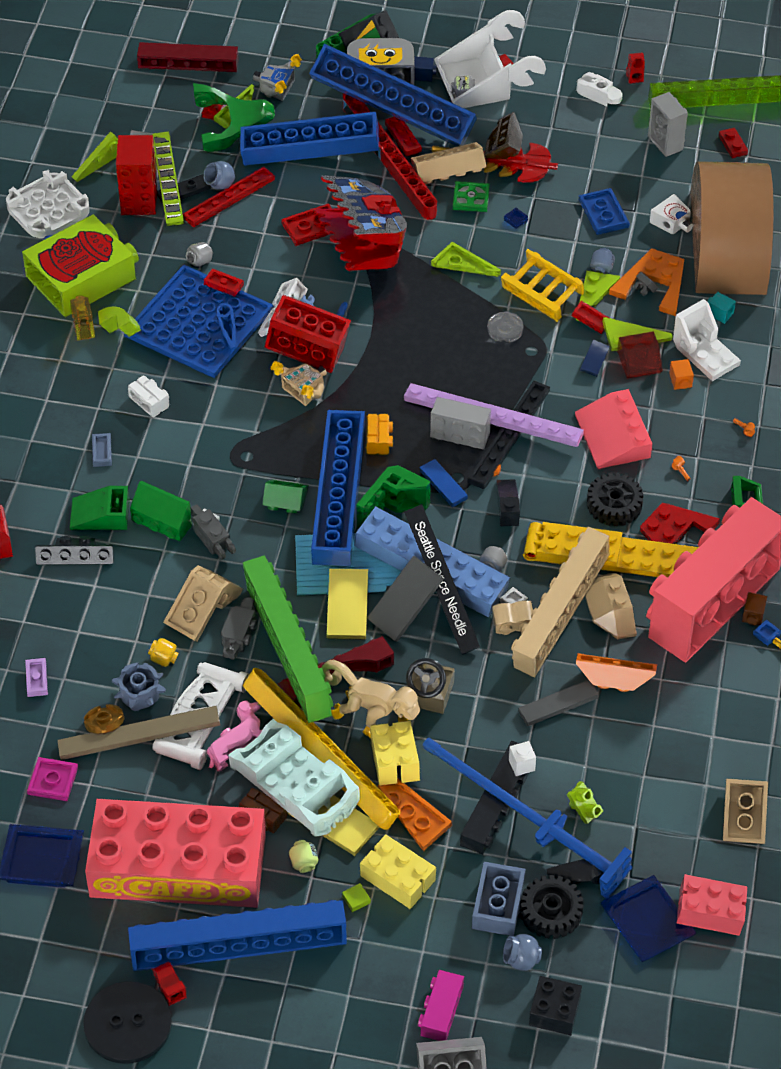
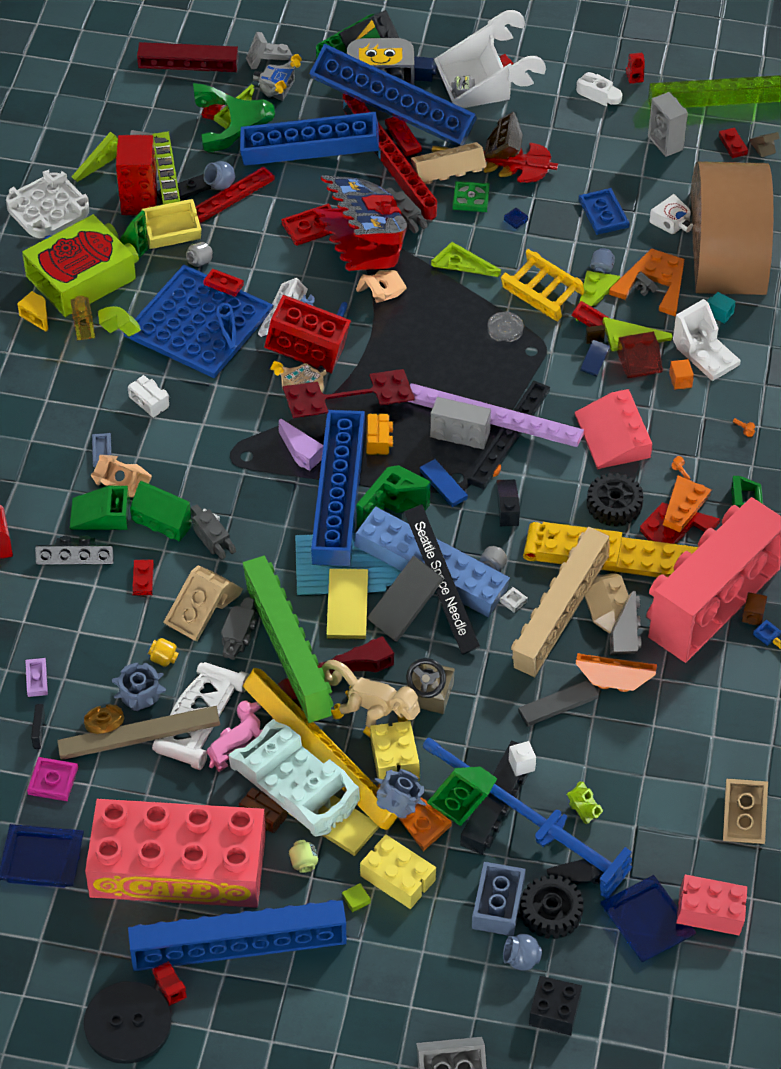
green slope [262,479,309,513] -> none
dark pink brick [418,970,464,1041] -> none
tan brick [492,601,533,635] -> none
none -> yellow slope [17,291,48,332]
none -> black tile [31,704,45,749]
none -> light nougat piece [91,455,152,498]
none -> green slope [120,210,149,258]
none -> red plate [133,560,154,596]
none -> light yellow piece [142,199,201,249]
none -> light grey bracket [246,32,293,69]
none -> lavender slope [279,419,323,471]
none -> dark red hinge [282,369,415,418]
none -> light nougat piece [356,270,407,303]
none -> sand blue brick [375,769,426,818]
none -> dark grey hinge [386,187,428,233]
none -> green slope [427,767,497,826]
none -> dark brown tile [585,325,605,344]
none -> light grey slope [609,591,641,655]
none -> orange wing [663,475,712,532]
none -> dark tan slope [750,132,780,157]

